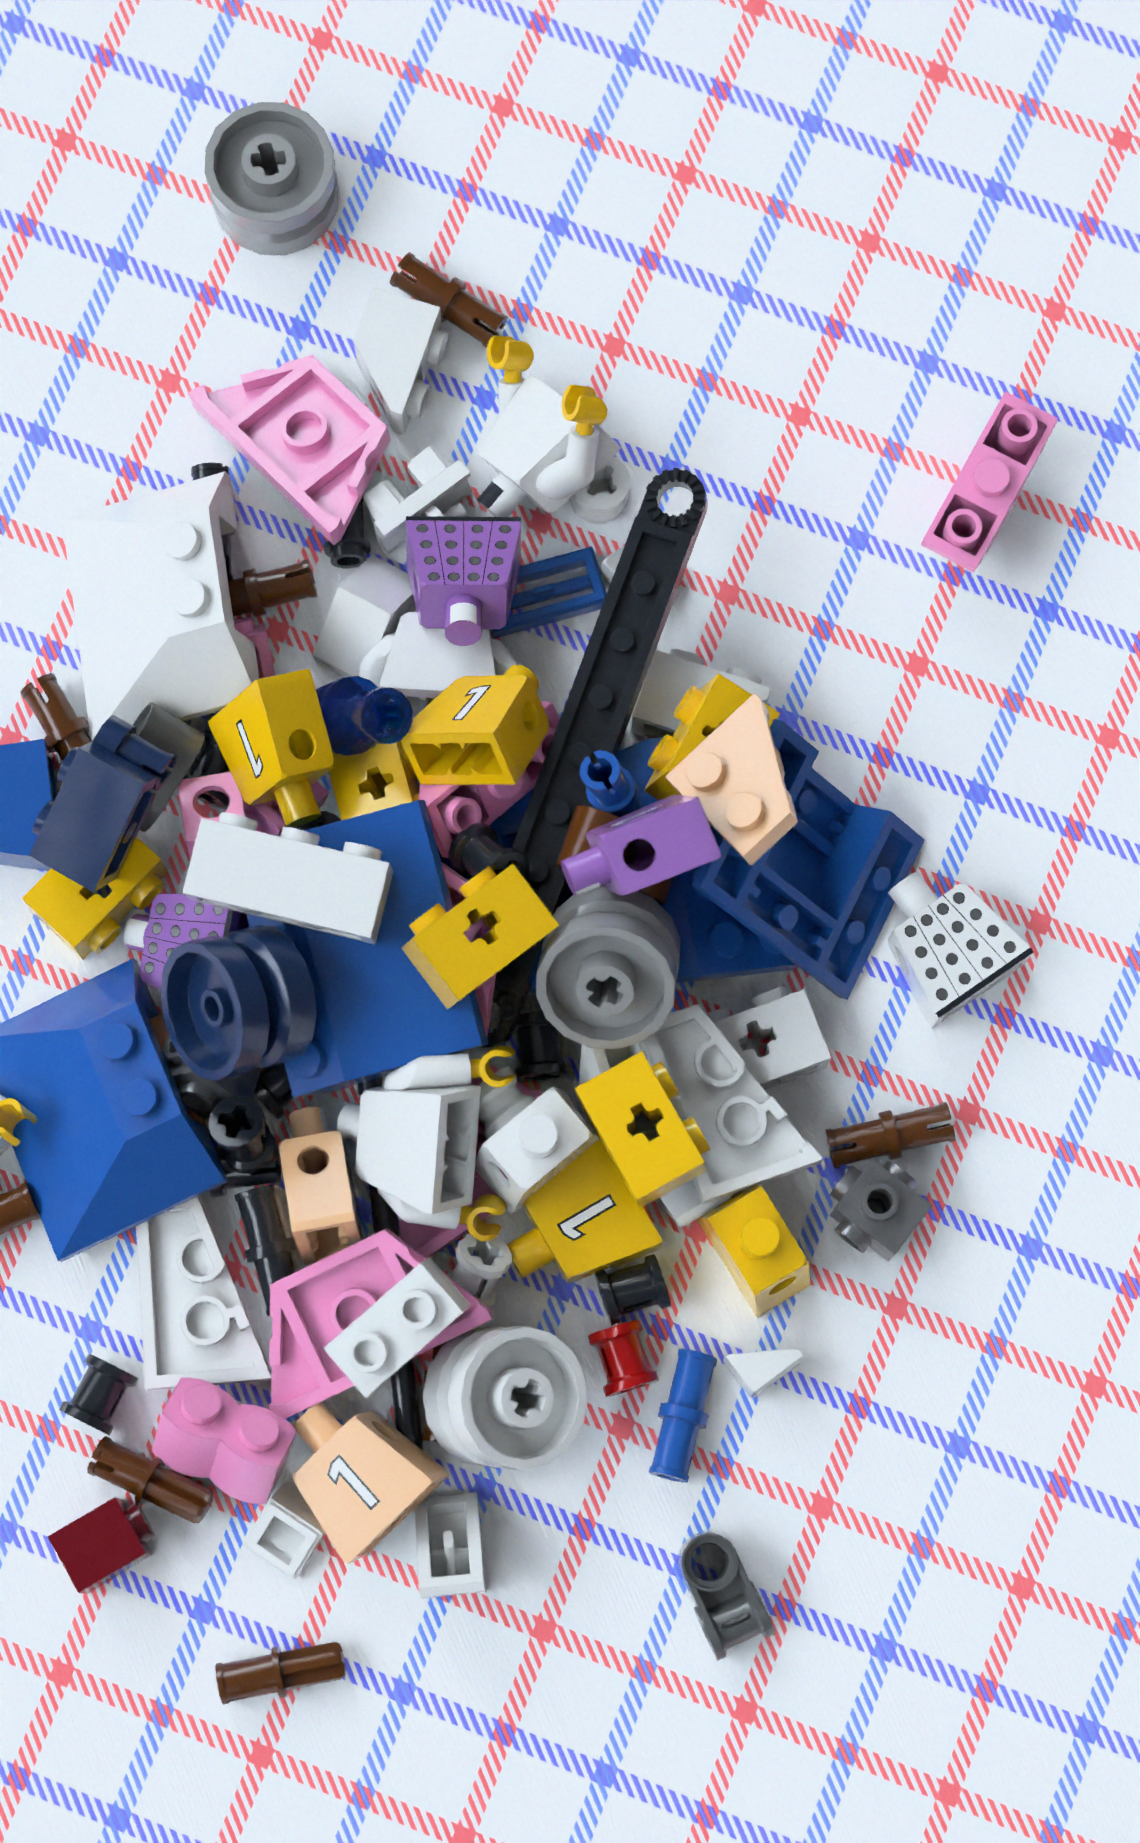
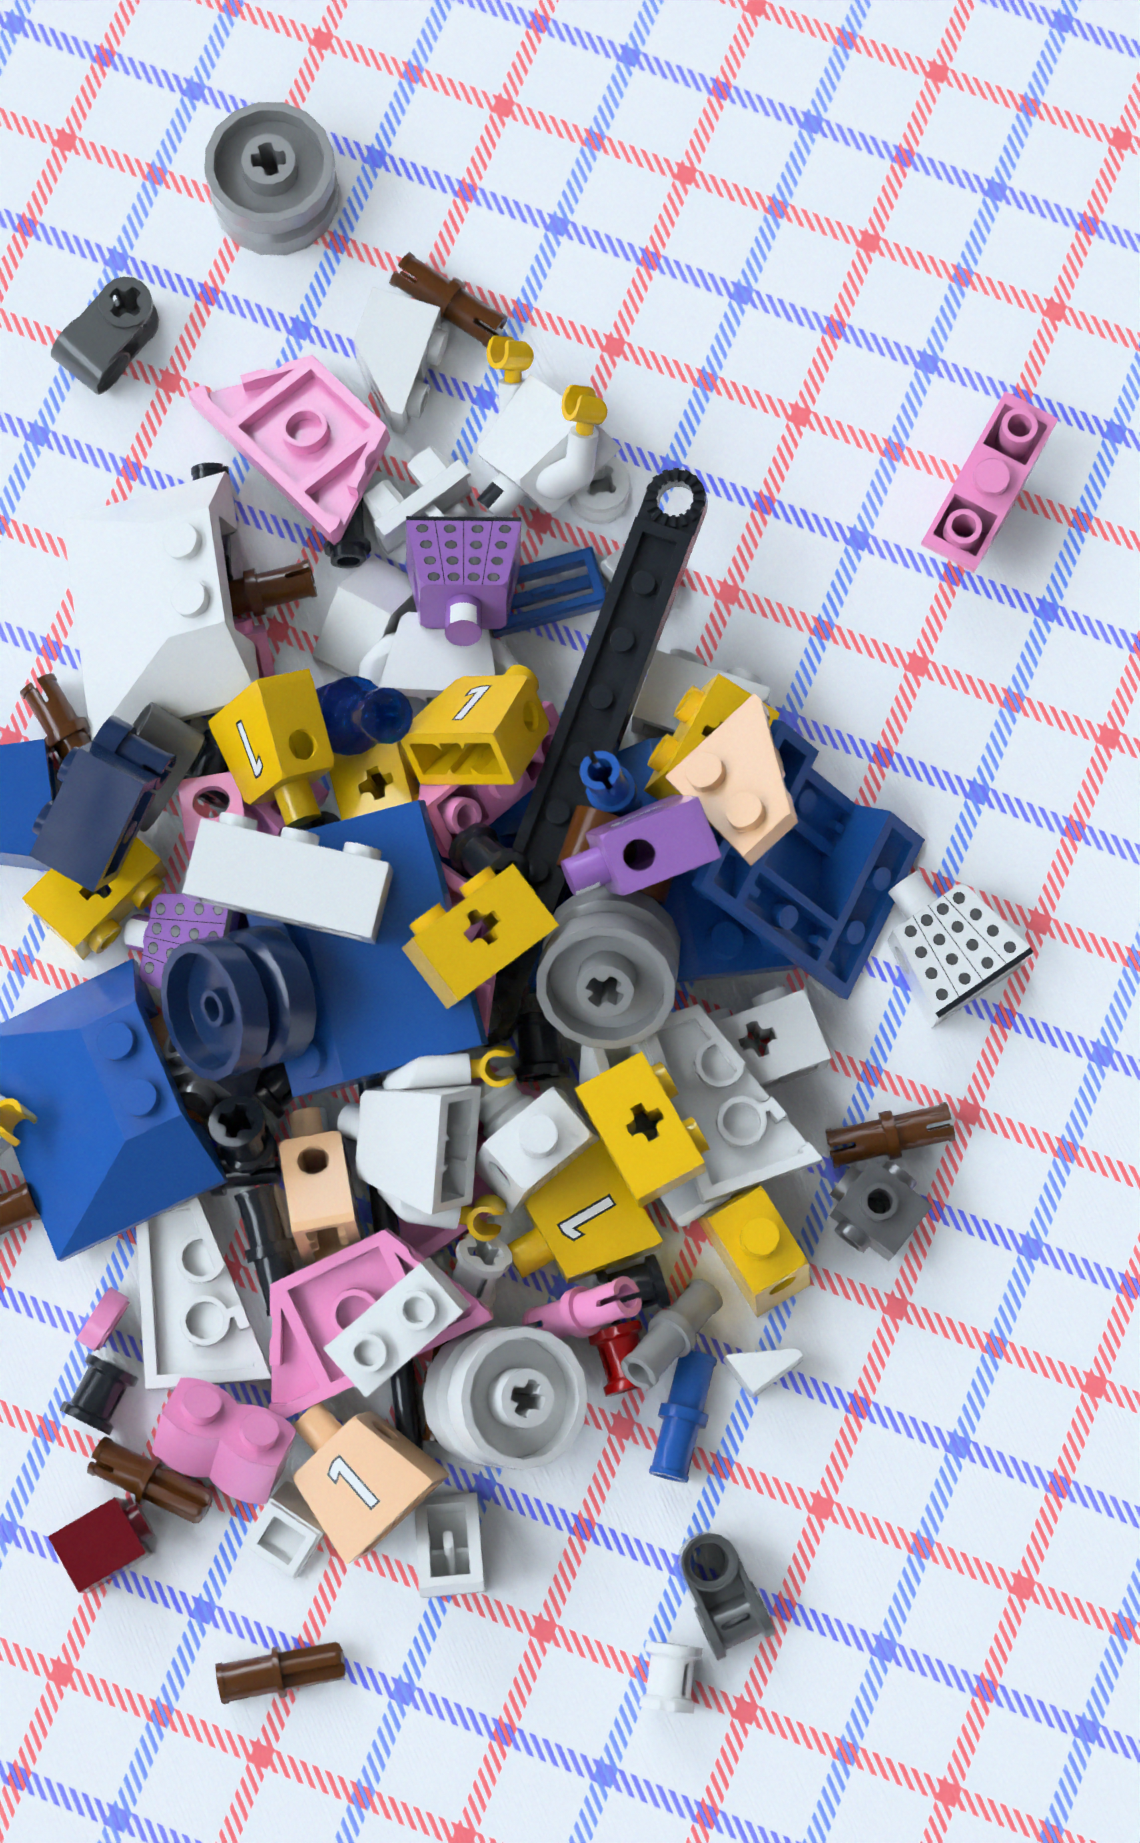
none -> dark grey piece [50,276,159,395]
none -> bright pink tile [76,1286,130,1352]
none -> bright pink pin [522,1276,642,1339]
none -> light grey pin [621,1279,723,1389]
none -> white bush [639,1641,703,1714]

